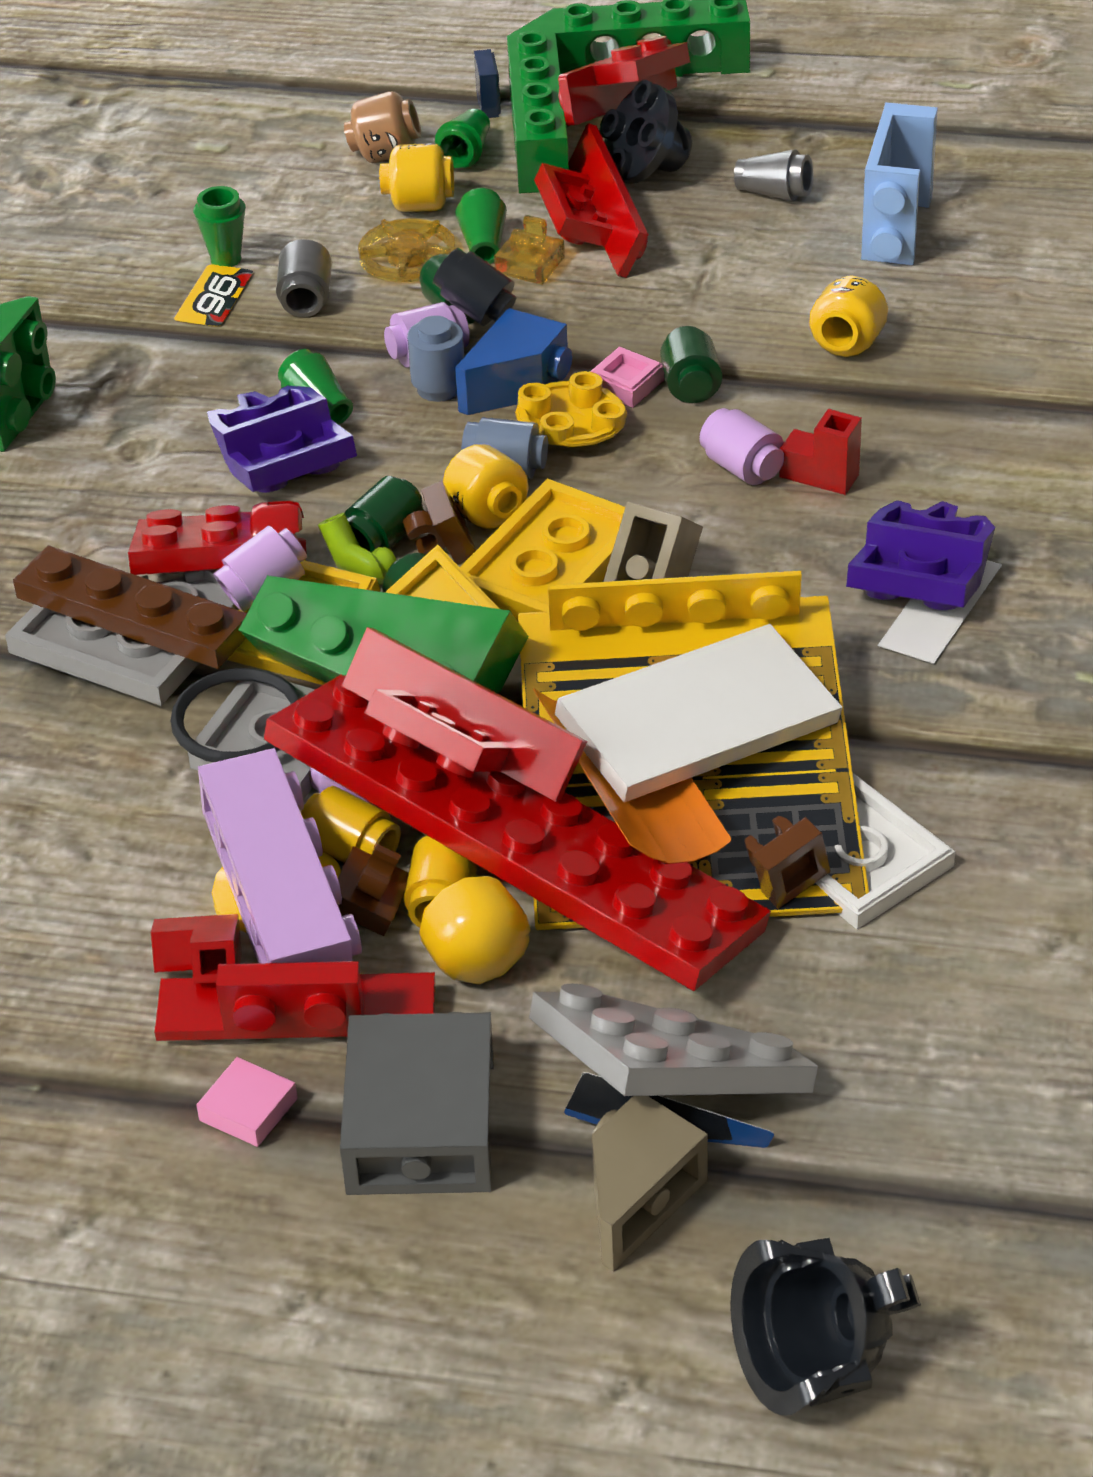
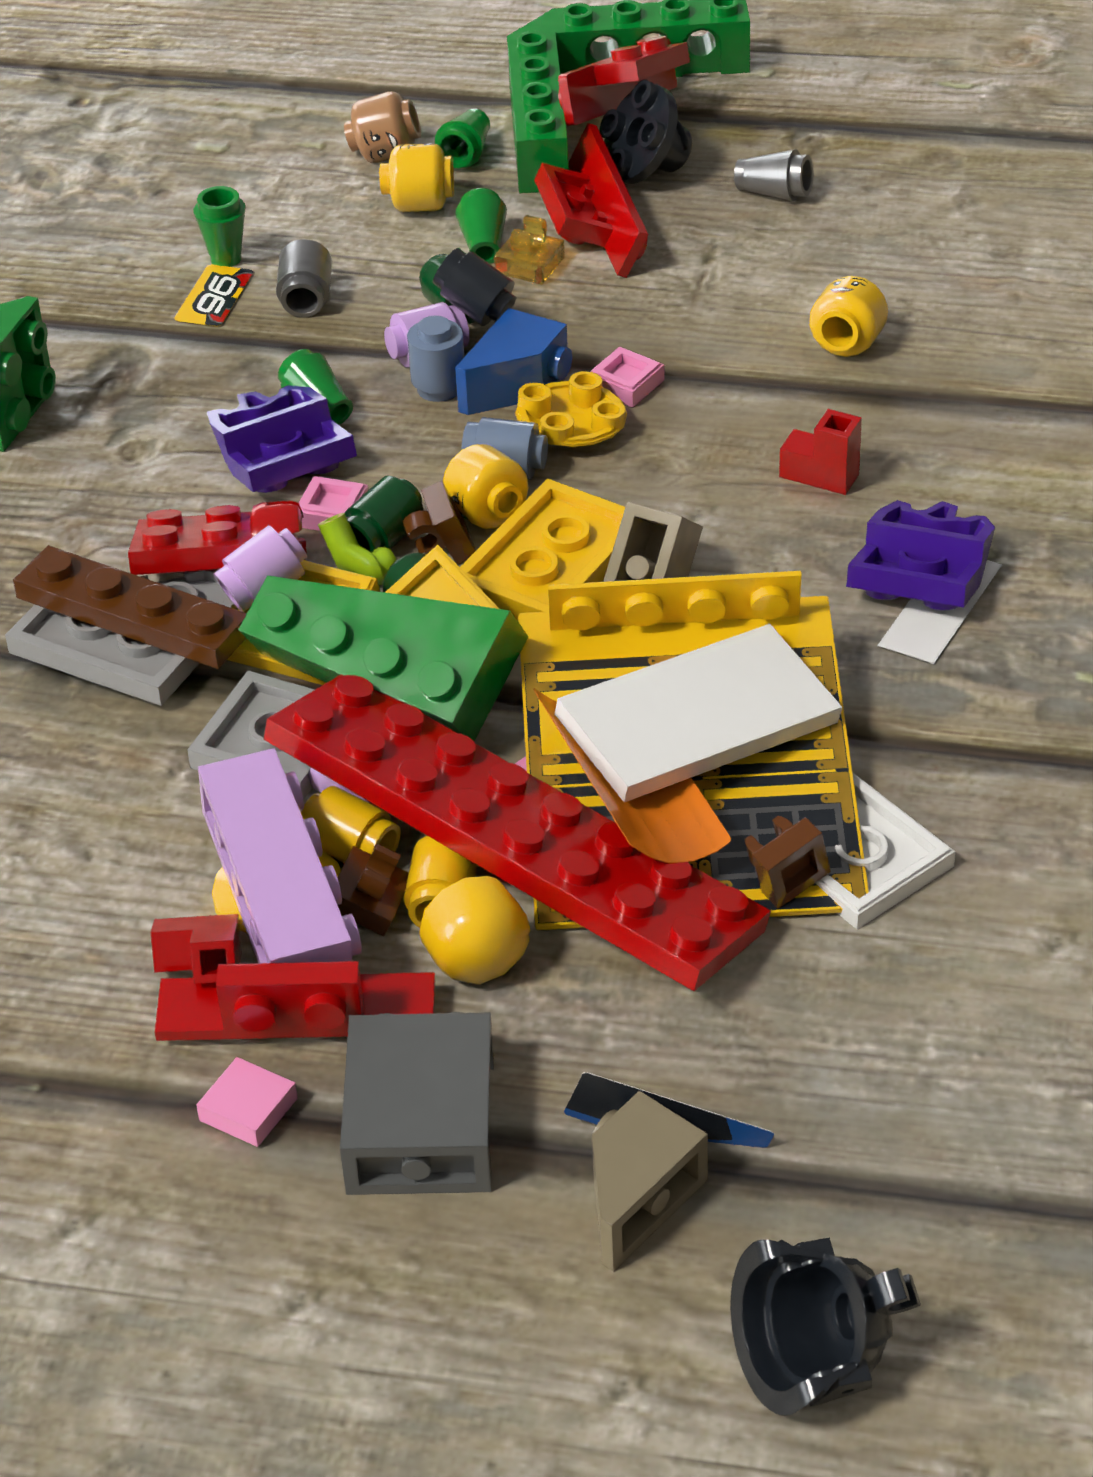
black tyre [170,668,302,762] -> none
bracket [341,627,588,801] -> none
clear yellow wheel [358,218,456,282] -> none
dark blue tile [474,49,501,118] -> none
light grey plate [529,983,818,1096] -> none
dark green brick [660,326,722,403] -> none
lavender brick [699,408,784,485] -> none
light blue panel [861,102,938,265] -> none
none -> bright pink tile [299,476,368,531]

